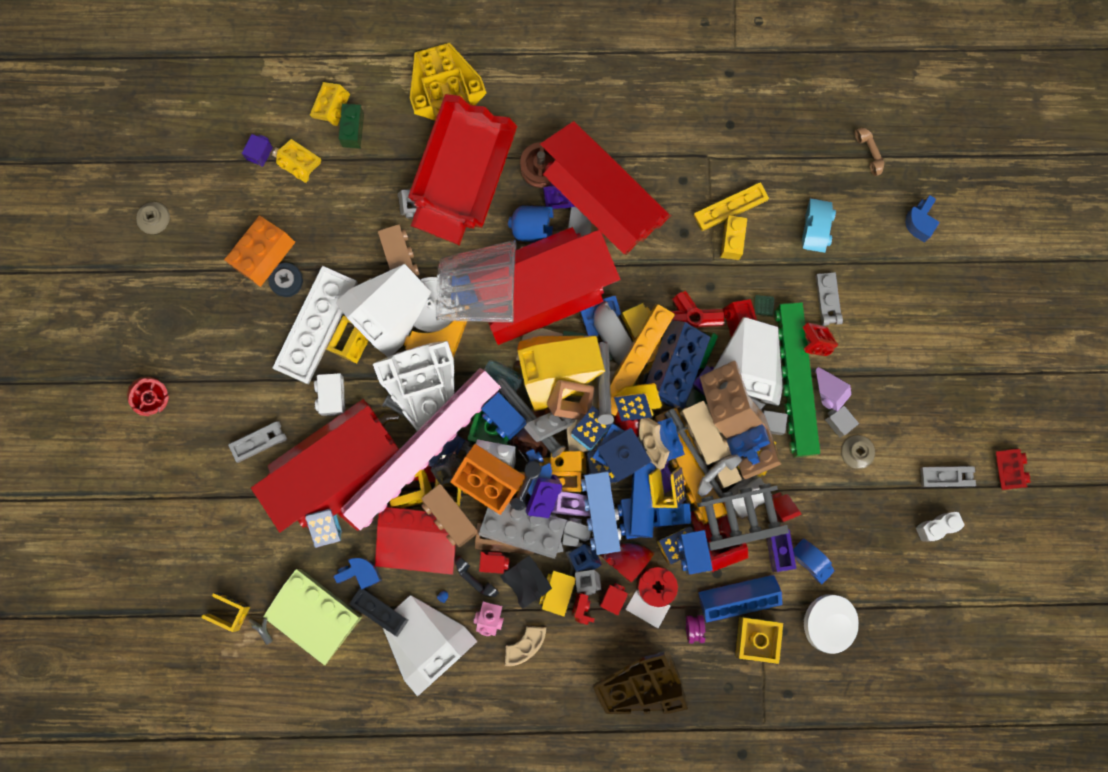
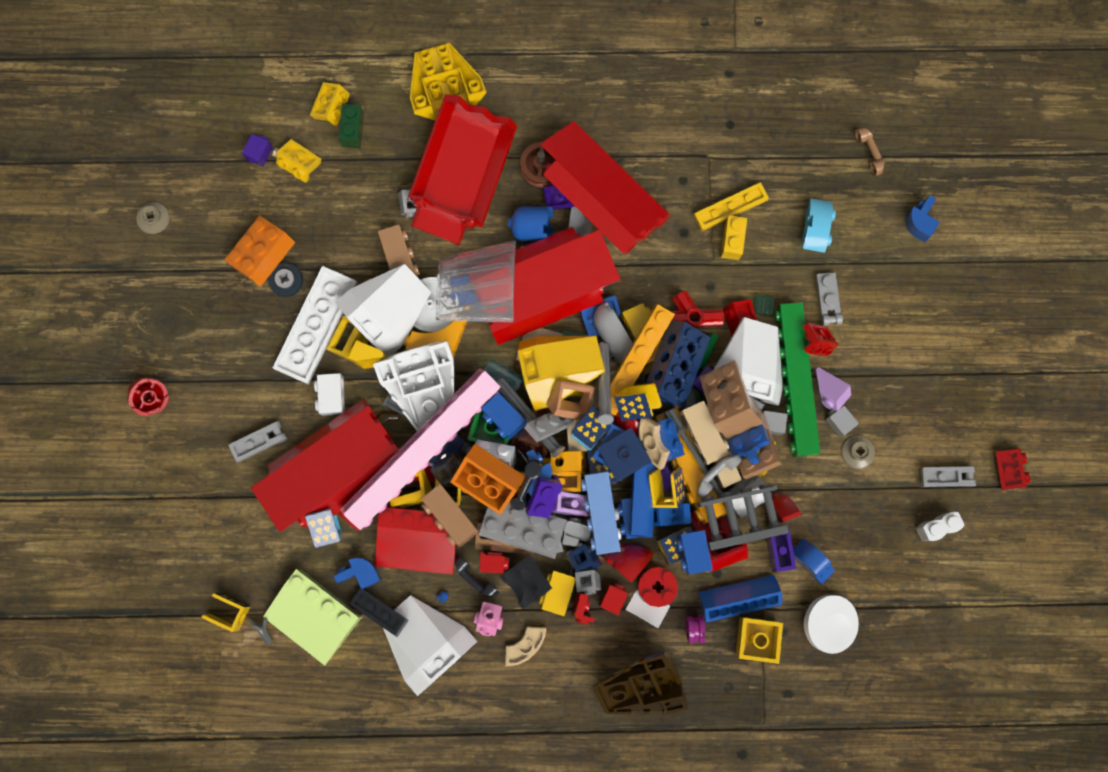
none -> yellow tile [348,340,387,369]

